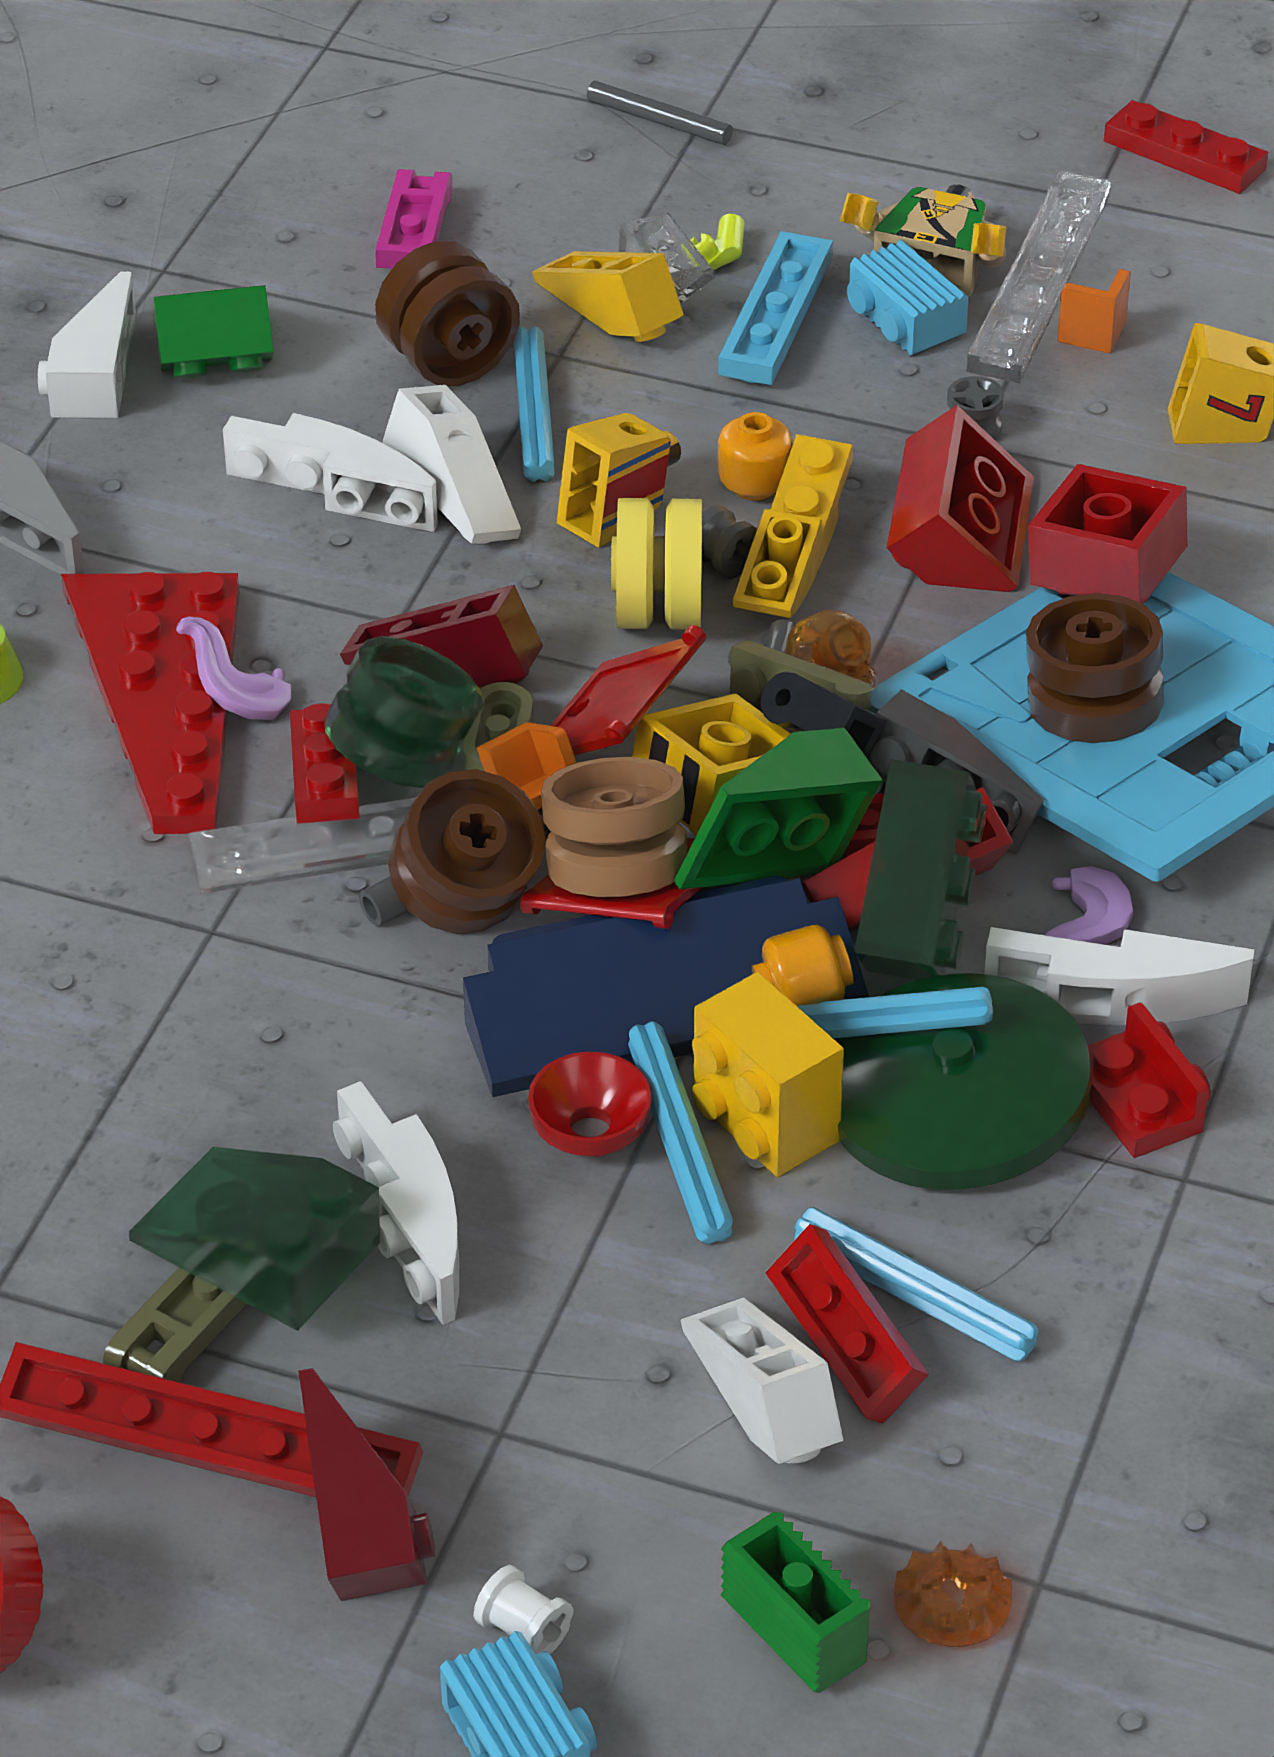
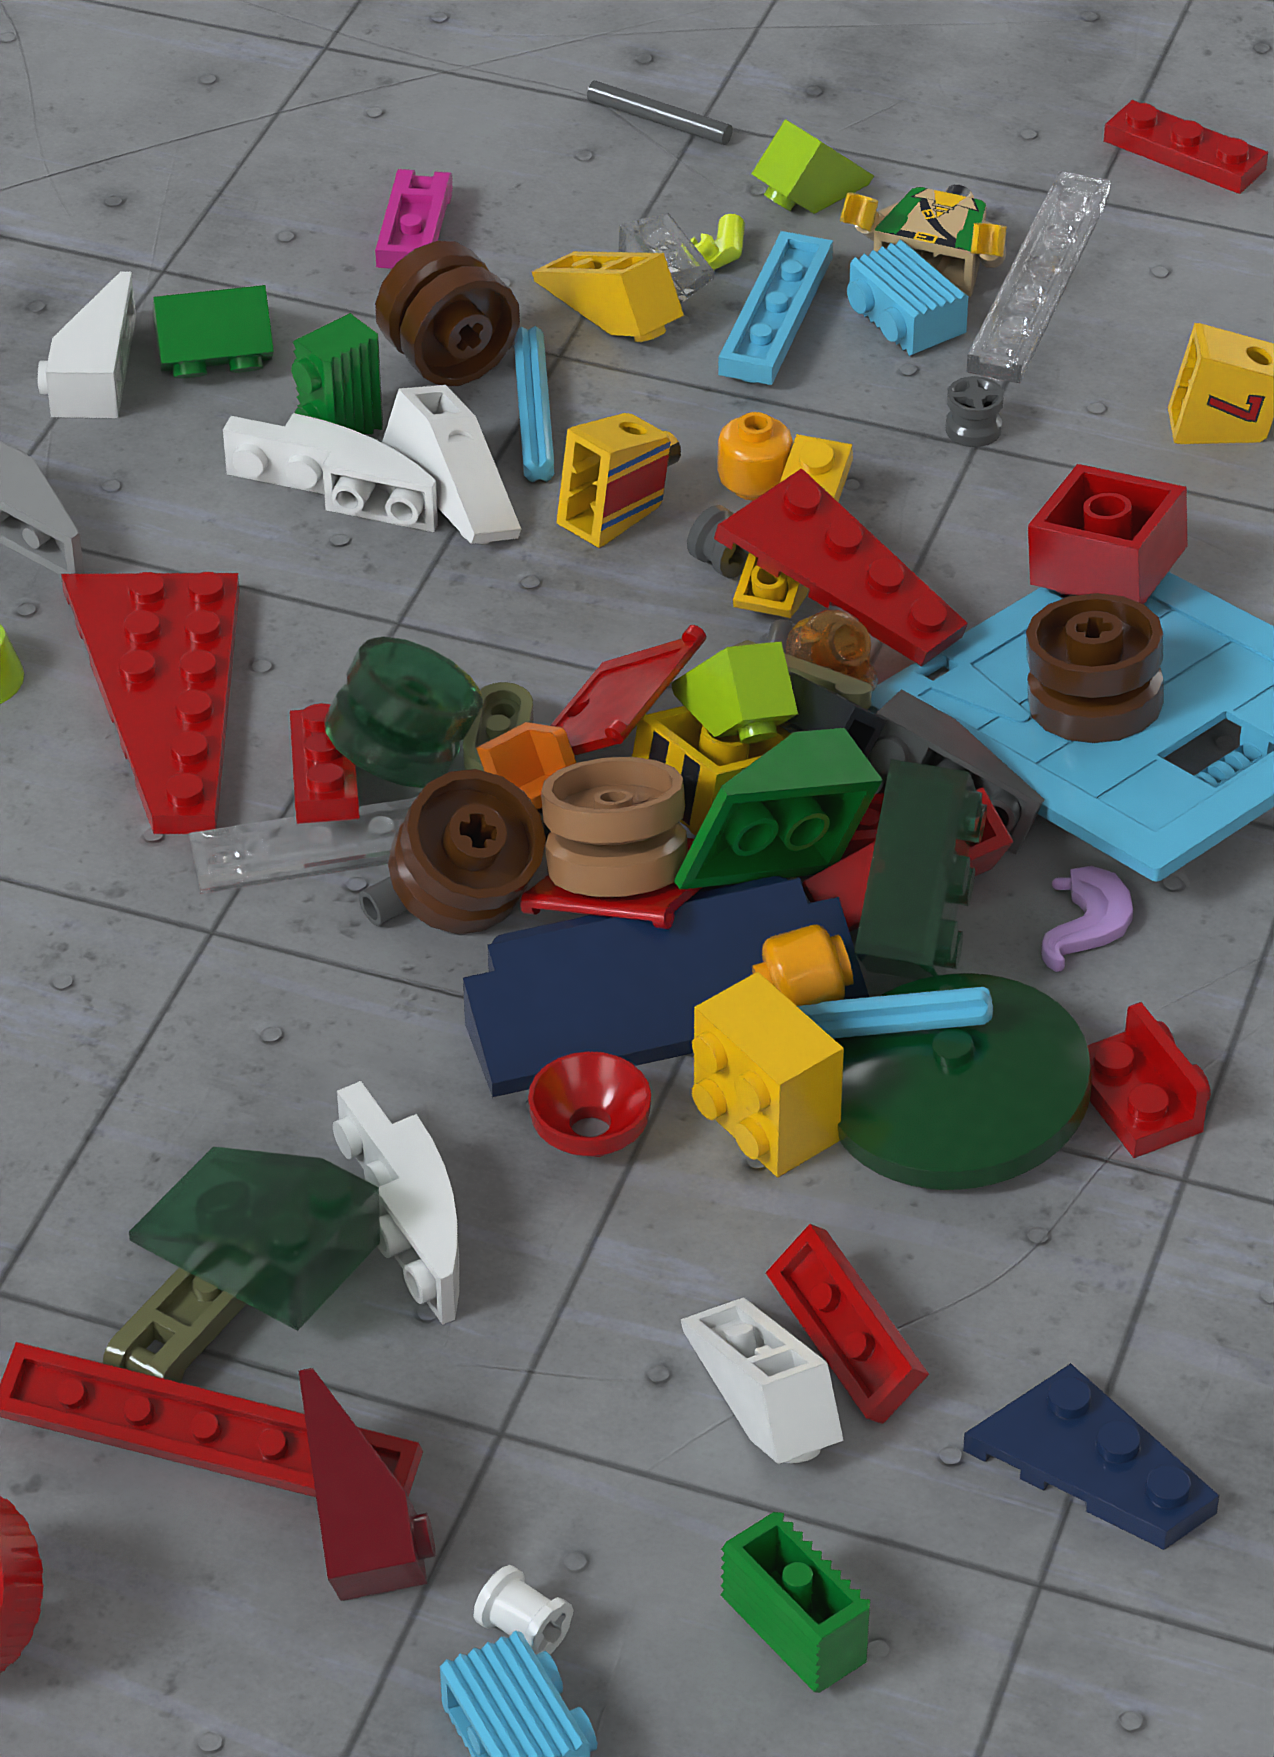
lavender piece [176,616,291,720] -> none
dark red slope [340,585,543,689] -> none
light yellow wheel [611,498,702,630] -> none
medium azure axle [628,1021,733,1244] -> none
medium azure axle [794,1207,1039,1362] -> none
red slope [886,405,1034,592] -> none
clear orange gear [893,1540,1012,1647] -> none
white slope [984,927,1255,1025] -> none
orange panel [1057,269,1131,354] -> none
none -> green brick [291,313,383,435]
none -> lime slope [671,641,798,744]
none -> red wing [714,468,968,667]
none -> lime slope [751,119,874,214]
none -> dark blue wing [963,1363,1219,1550]

